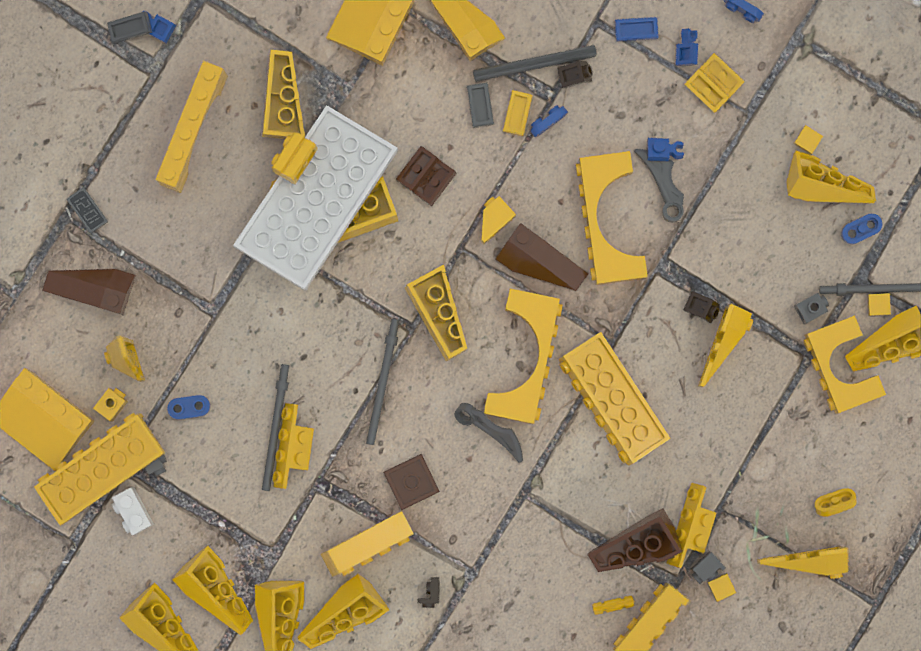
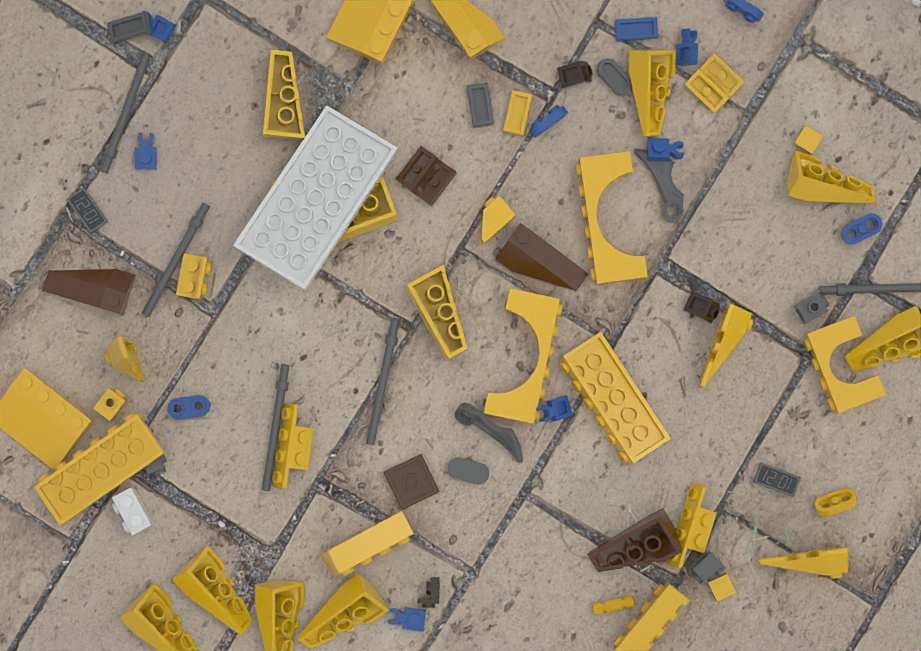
yellow arch [155,61,228,193] -> none
yellow brick [271,132,318,184] -> none
dark grey axle [473,45,597,81] -> none
yellow tile [867,293,891,316] -> none
none -> dark grey bar [100,52,151,174]
none -> blue plate [135,133,157,170]
none -> dark grey bar [142,202,210,317]
none -> yellow bracket [176,254,212,300]
none -> blue plate [388,607,426,632]
none -> dark grey tile [448,458,489,484]
none -> blue plate [536,395,573,422]
none -> dark grey tile [597,59,632,96]
none -> yellow wedge [629,49,676,136]
none -> tile [753,462,801,497]

